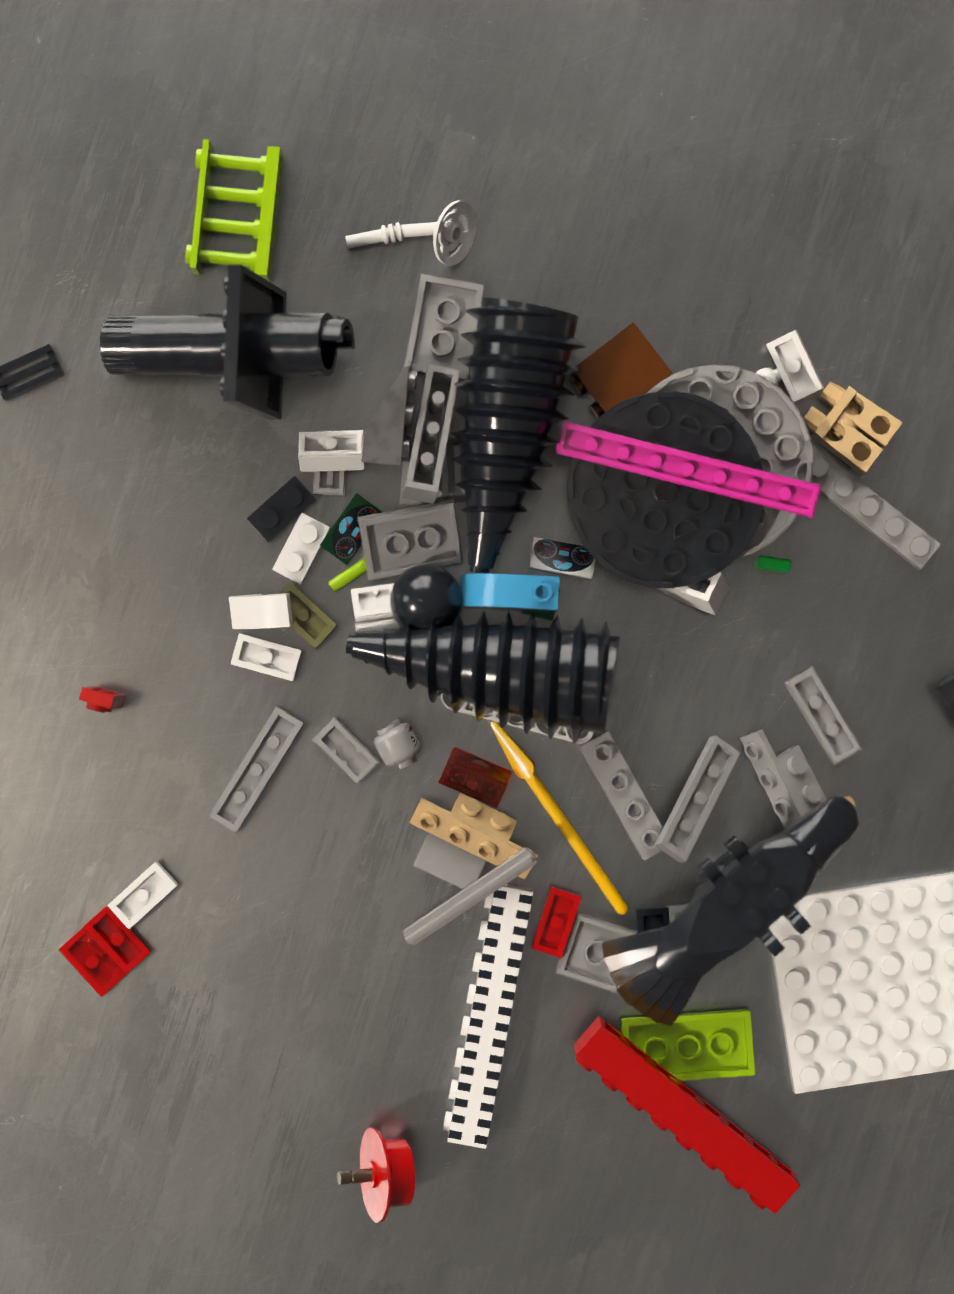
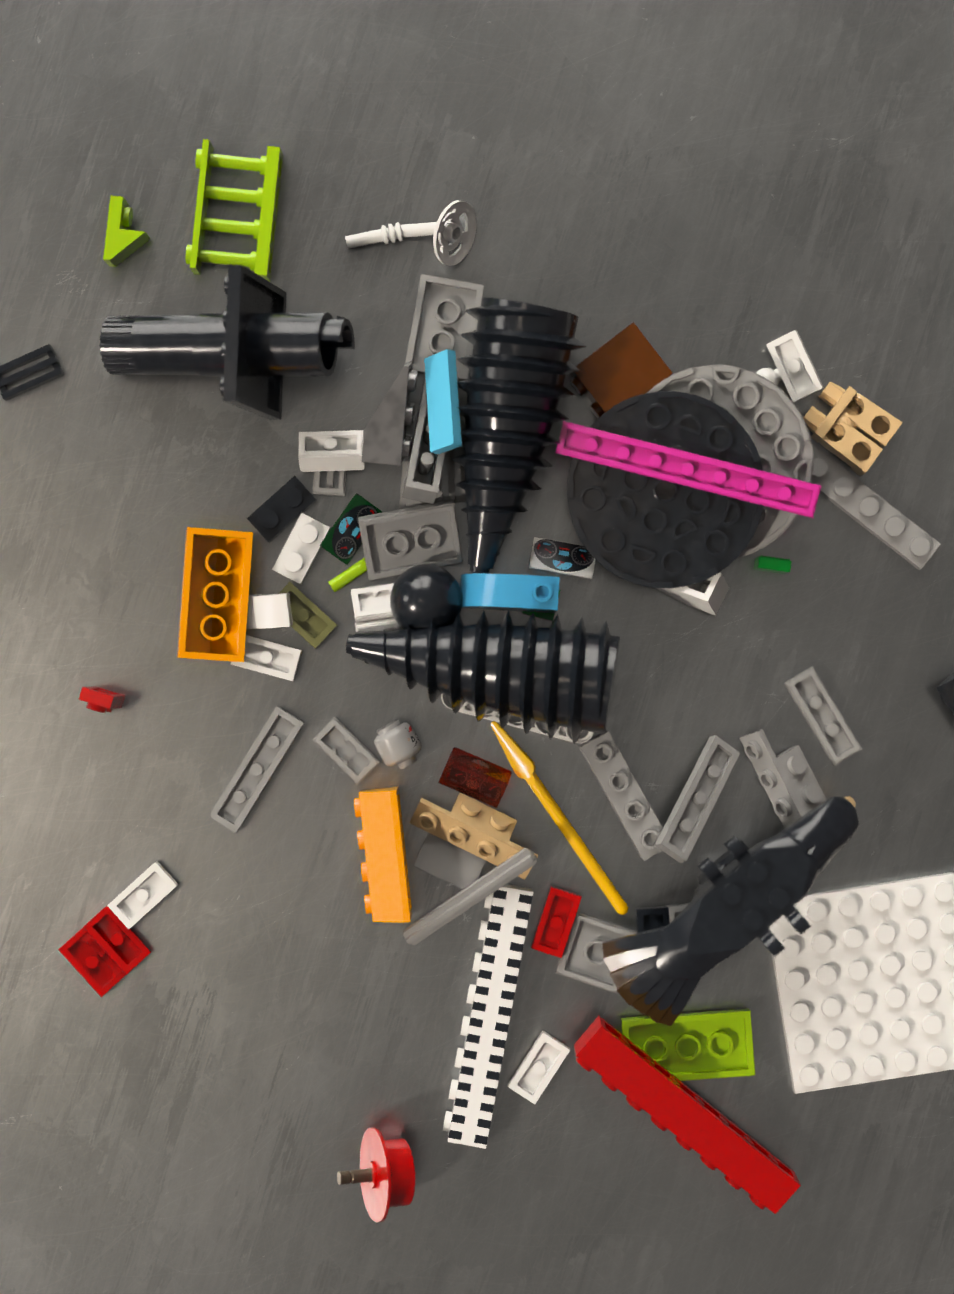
none -> lime slope [103,195,150,267]
none -> light orange slope [177,527,253,662]
none -> light orange slope [354,786,413,923]
none -> medium azure tile [424,349,462,454]
none -> white plate [508,1031,570,1104]

